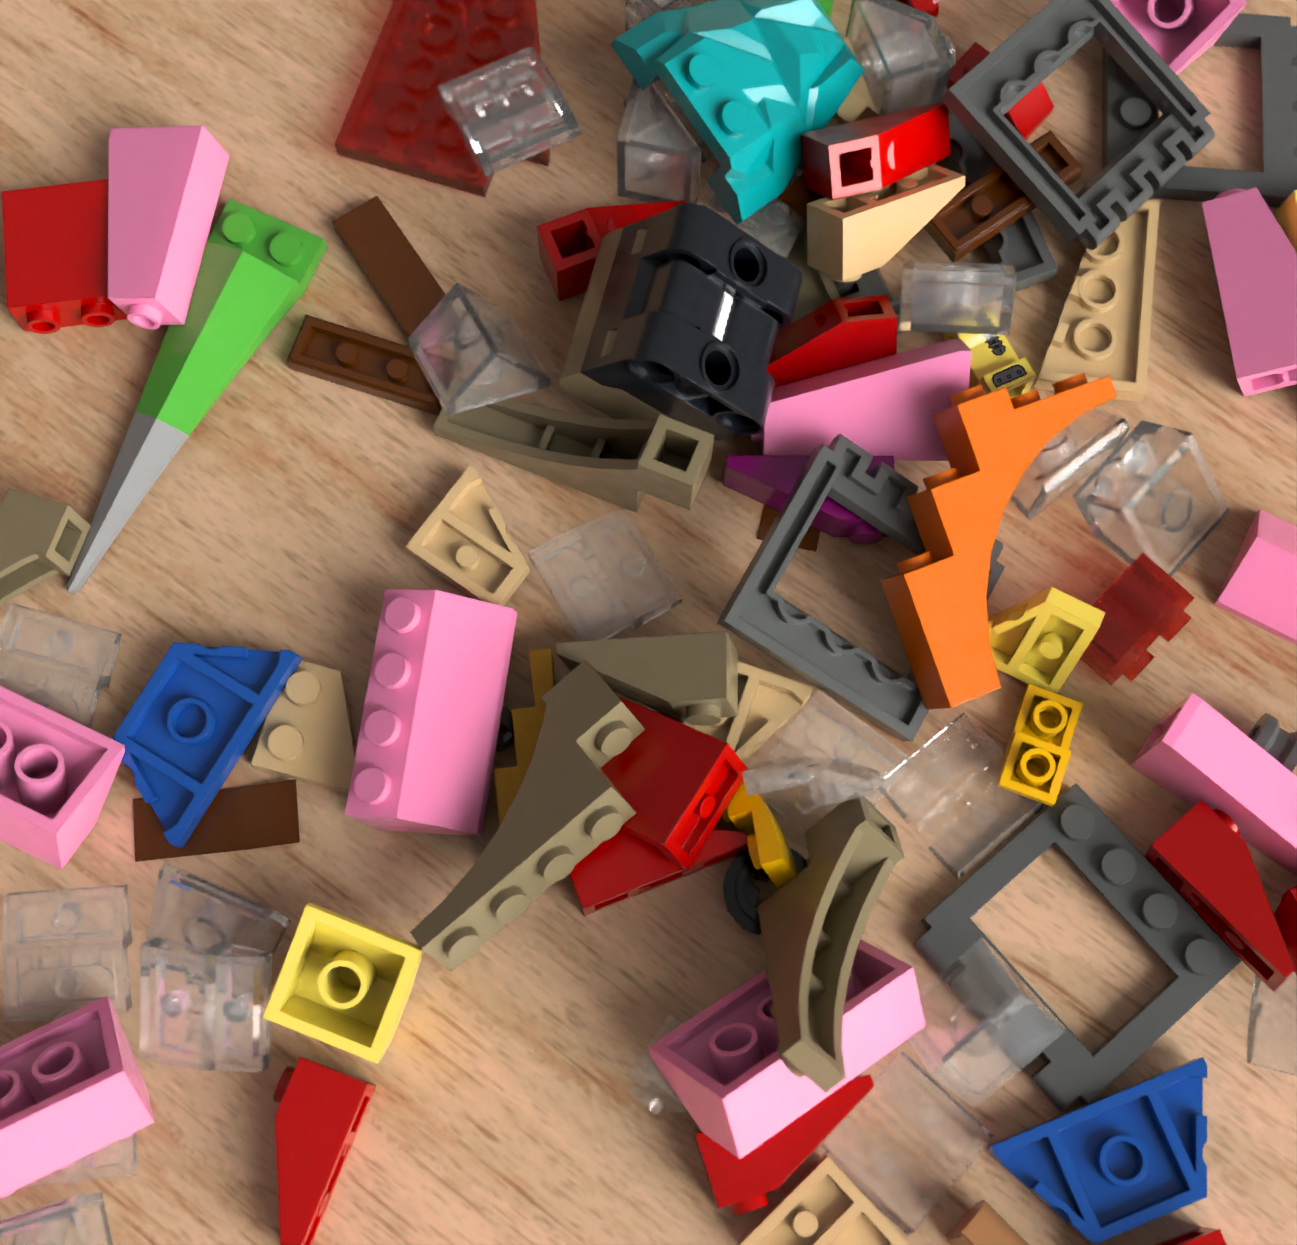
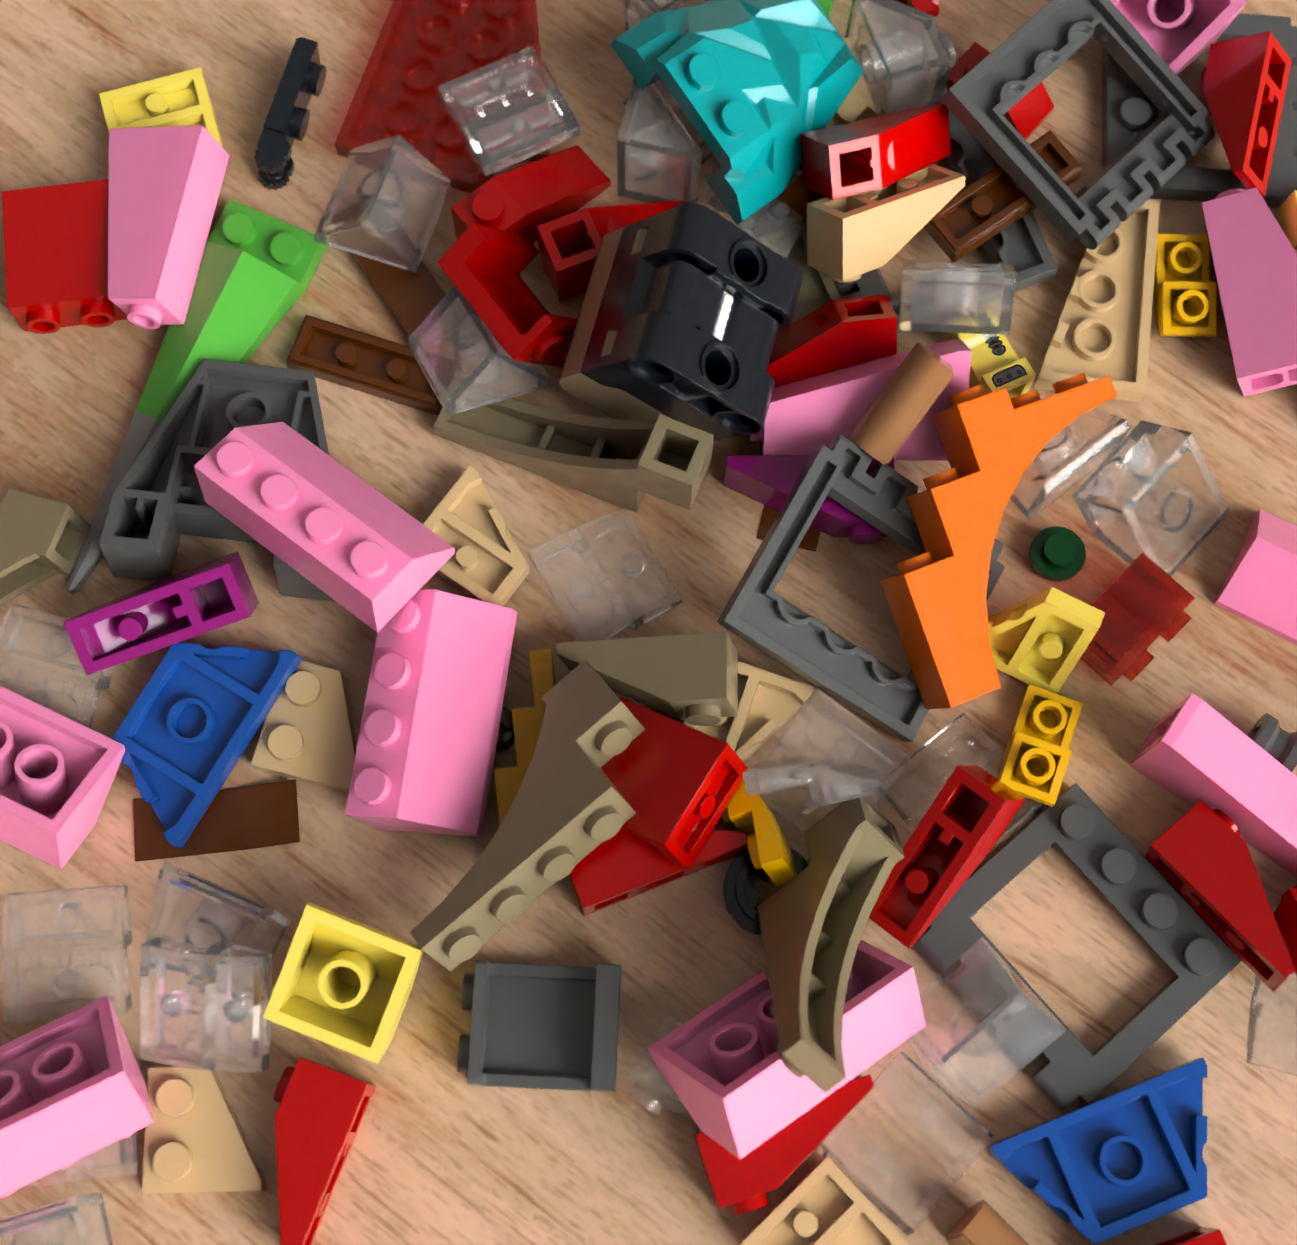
none -> magenta slope [63,551,259,675]
none -> light yellow wing [99,67,225,150]
none -> dark grey wedge [99,359,335,601]
none -> tan wing [142,1066,266,1195]
none -> bright pink slope [194,421,455,633]
none -> black hinge [254,37,326,191]
none -> clear slope [314,134,451,273]
none -> red panel [437,223,578,367]
none -> red slope [451,145,611,243]
none -> dark grey panel [457,959,621,1092]
none -> medium nougat brick [849,342,954,465]
none -> red slope [869,765,1025,948]
none -> dark green plate [1029,526,1086,582]
none -> yellow slope [1153,234,1217,337]
none -> red slope [1201,31,1292,198]

